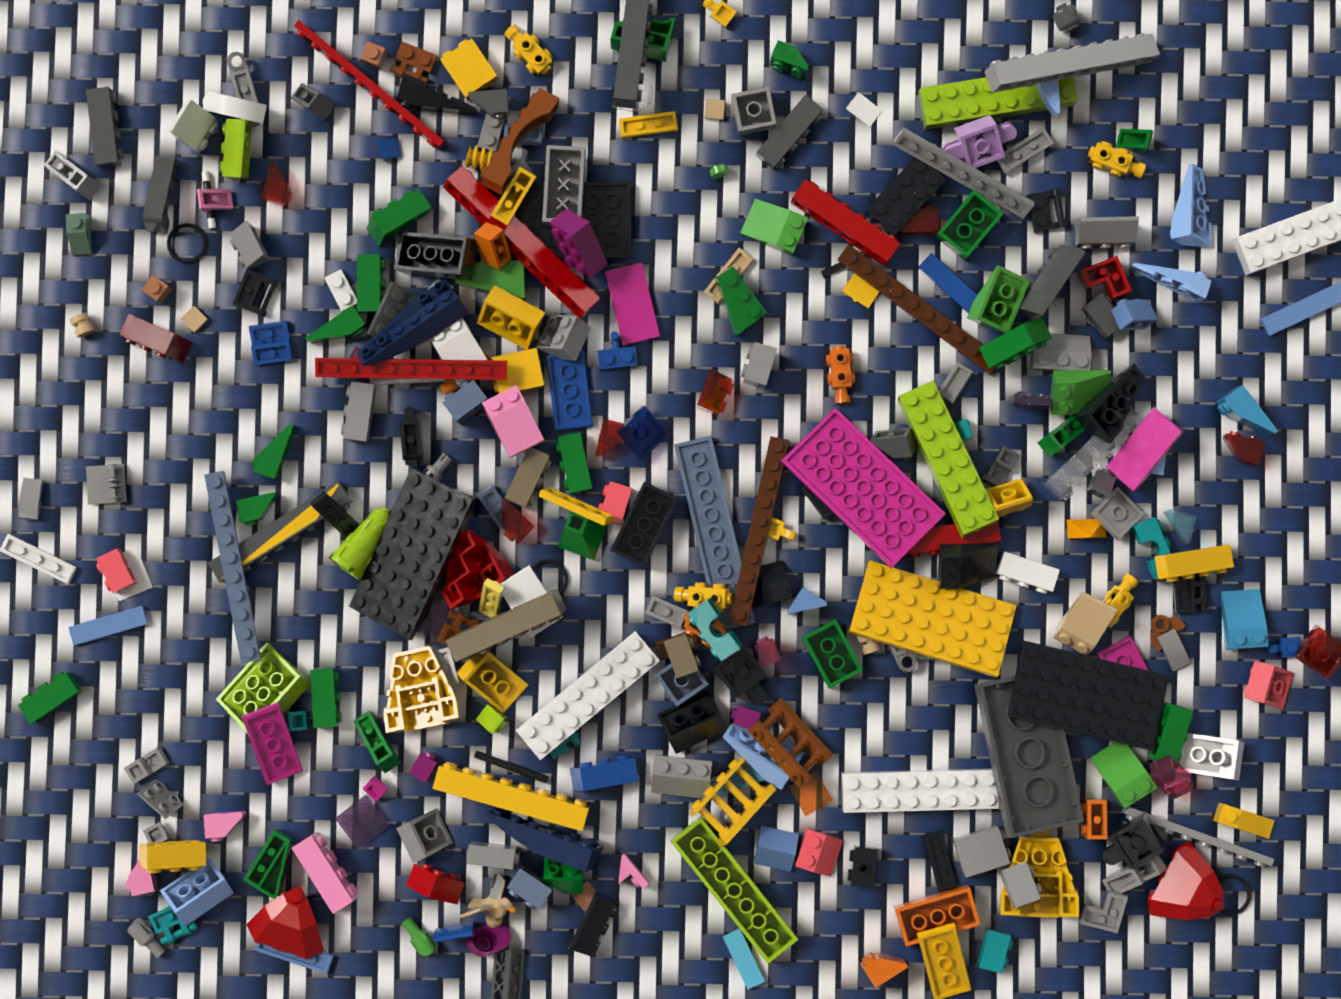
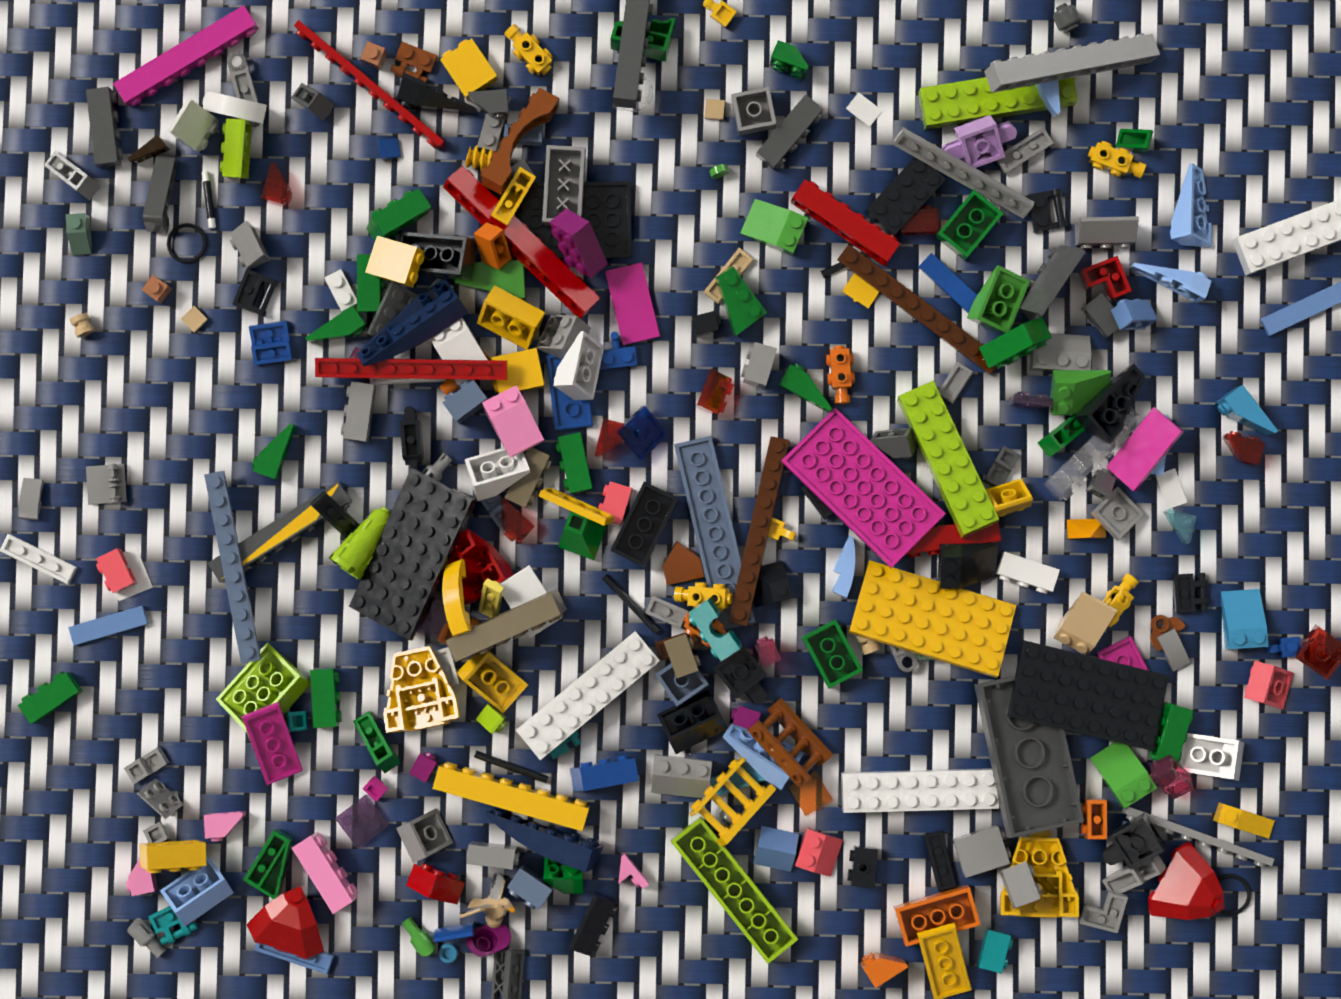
wedge [119,314,193,363] -> none
bright pink slope [197,189,233,212] -> none
green slope [236,492,277,526] -> none
black tyre [532,559,568,595] -> none
nougat sticker [571,881,596,912] -> none
yellow tile [619,111,678,139] -> none
medium azure tile [723,928,765,990] -> none
medium blue slope [787,587,827,614] -> none
teal brick [954,419,973,441] -> none
teal arch [1131,517,1171,579] -> none
yellow brick [1154,544,1234,582] -> none
none -> dark pink brick [113,5,259,106]
none -> dark brown slope [128,135,170,165]
none -> brick [365,236,425,288]
none -> dark azure tile [438,943,458,963]
none -> yellow slope [442,559,471,637]
none -> white slope [465,448,530,501]
none -> white slope [553,331,604,400]
none -> black bar [602,574,660,634]
none -> dark orange slope [662,541,704,585]
none -> black brick [692,311,722,337]
none -> green slope [779,364,832,413]
none -> light blue slope [832,536,855,598]
none -> white sticker [1155,468,1187,509]

